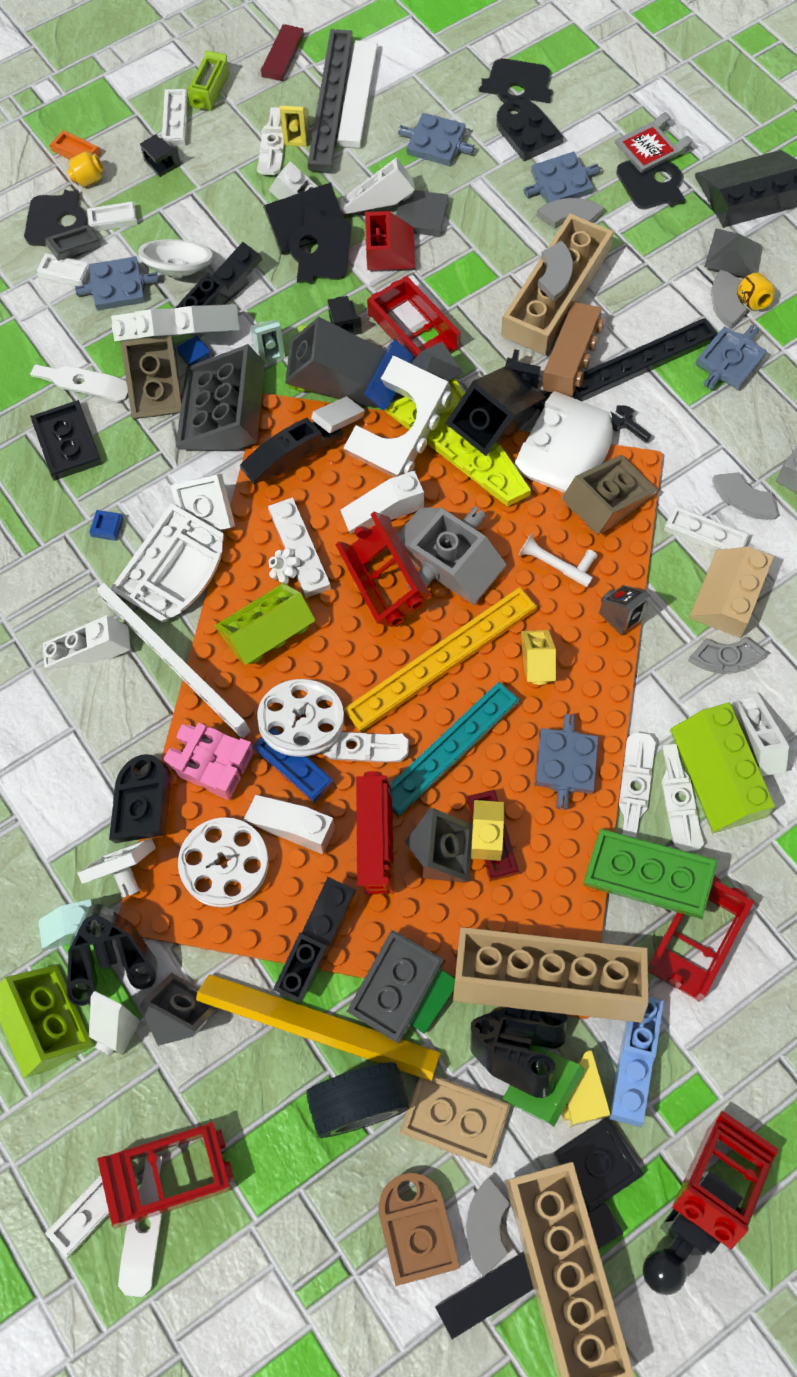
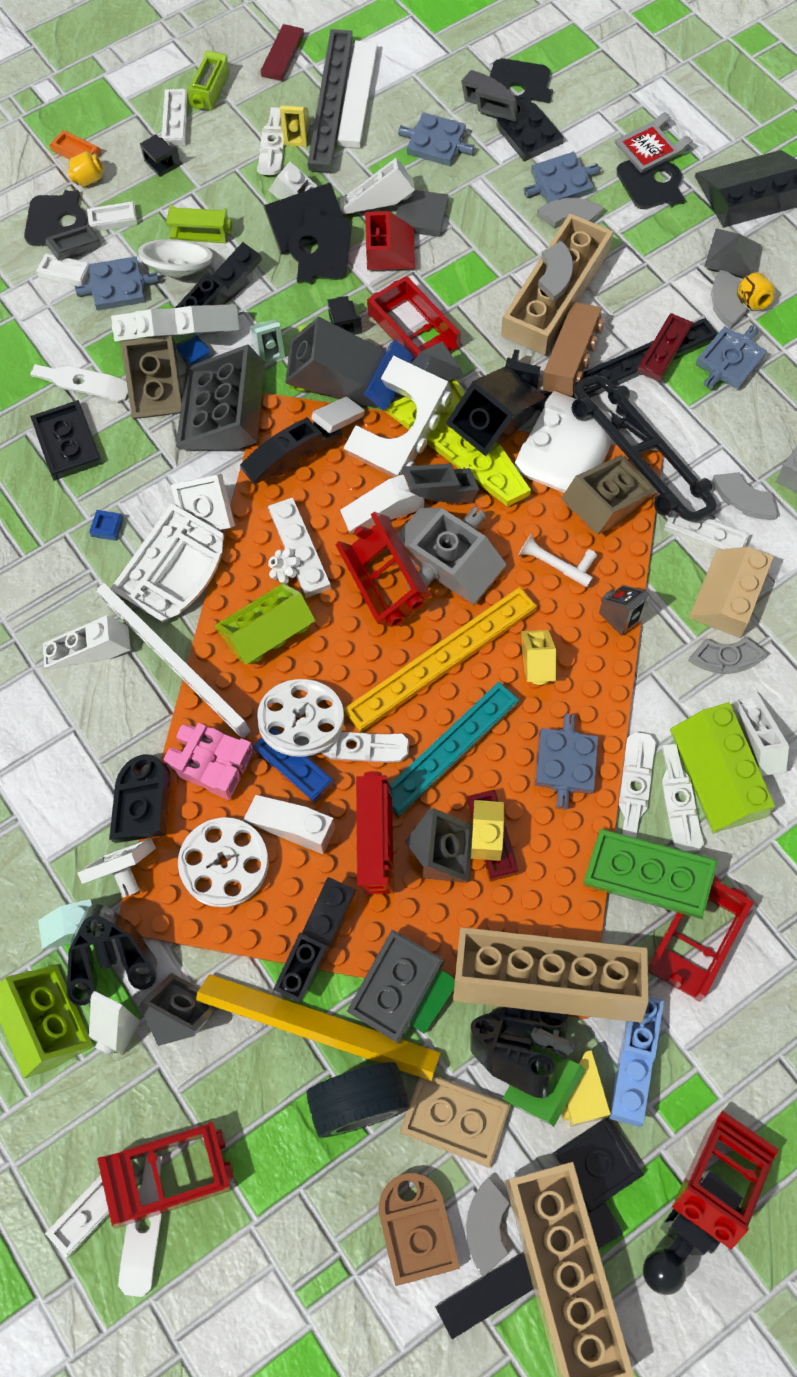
none -> lime window [166,205,232,243]
none -> dark grey slope [402,463,479,503]
none -> dark grey slope [461,70,519,122]
none -> dark grey piece [531,1027,576,1058]
none -> black bar [571,375,717,522]
none -> dark red tile [637,313,693,382]

